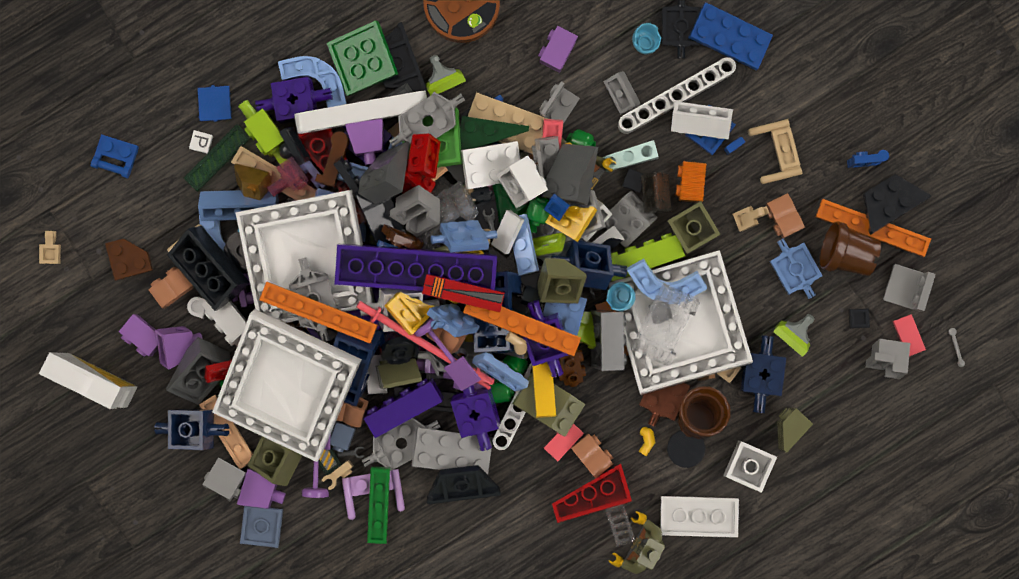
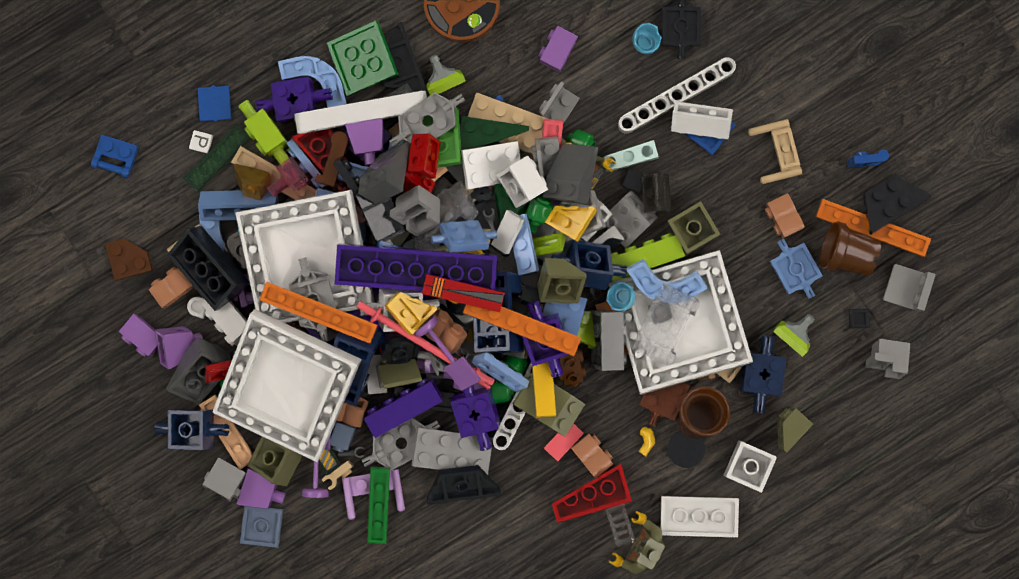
tan plate [39,231,61,264] -> none
white tile [39,352,137,409] -> none
black tile [279,126,312,166] -> none
reddish brown plate [381,224,424,249] -> none
medium blue plate [427,303,480,337] -> none
tan arm [505,332,527,355] -> none
blue tile [544,194,570,221] -> none
light grey slope [603,71,641,115] -> none
orange brick [676,161,706,203] -> none
blue plate [688,2,773,70] -> none
blue tile [724,137,745,155] -> none
tan plate [733,206,769,232] -> none
coral tile [892,314,926,356] -> none
light grey hinge [948,328,965,367] -> none

